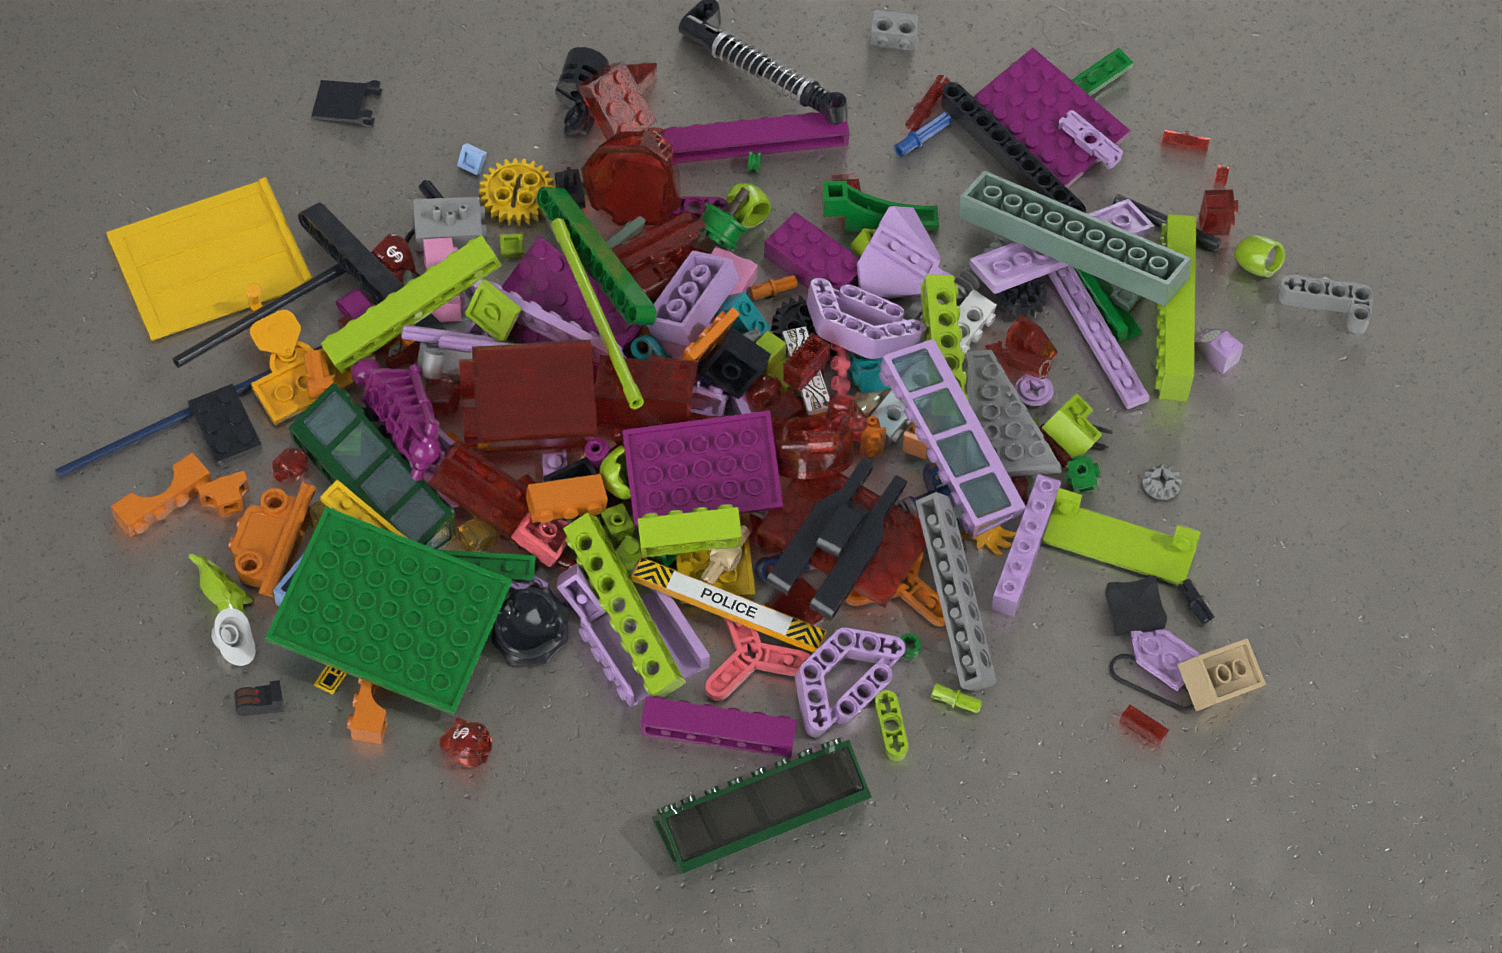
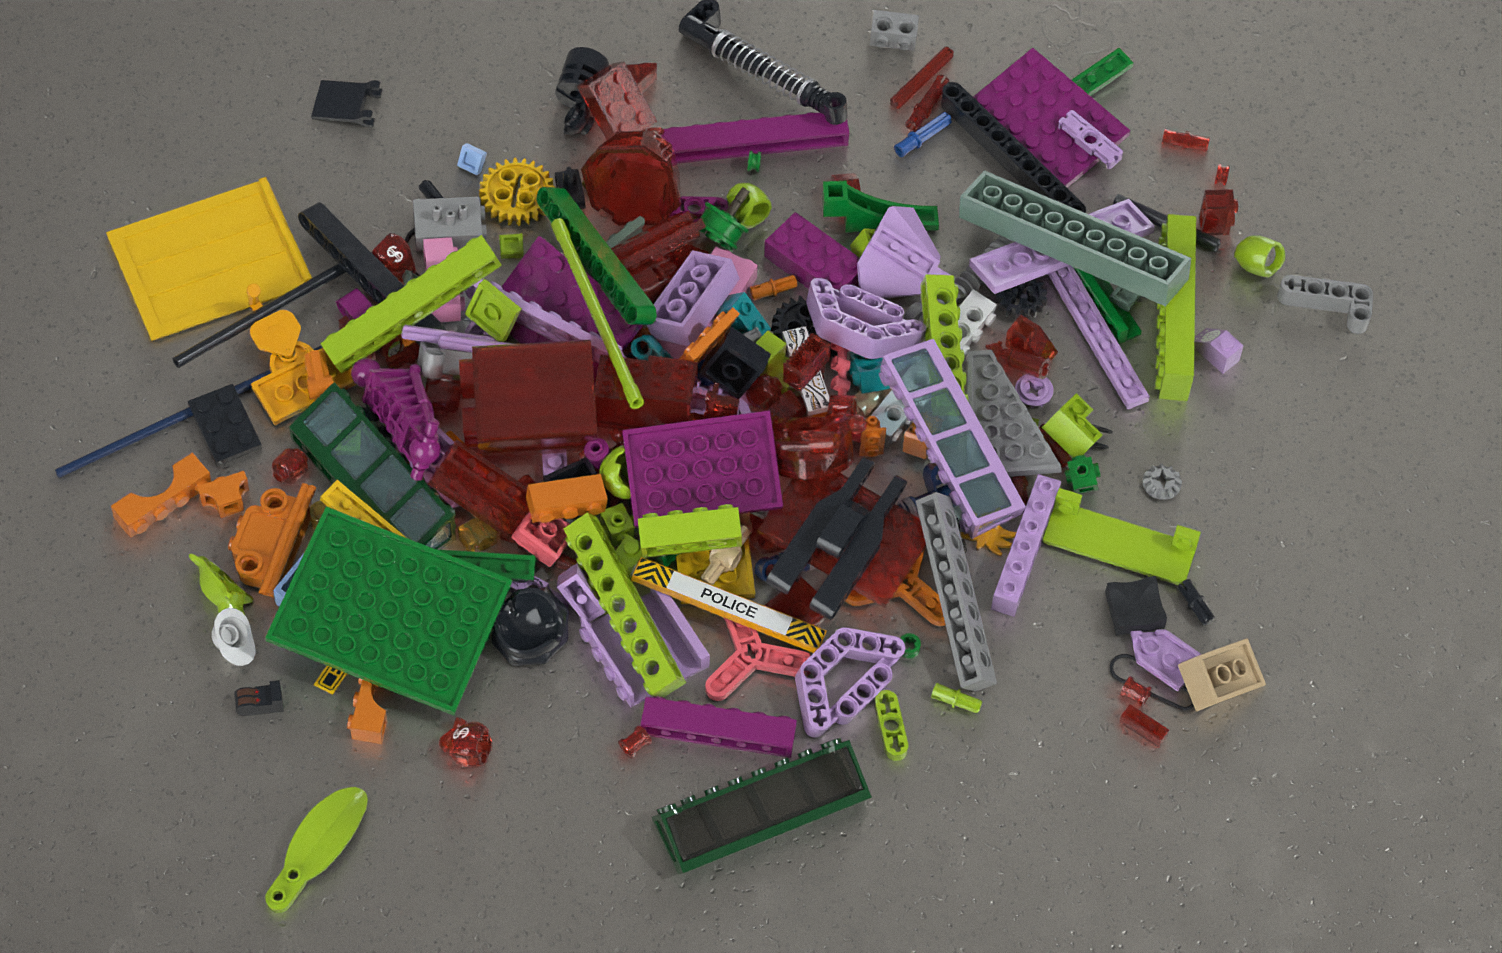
none -> lime plant [265,787,368,913]
none -> clear red bush [618,725,652,759]
none -> clear red bracket [704,382,740,419]
none -> clear red axle [890,46,954,109]
none -> clear red bush [1120,676,1152,707]

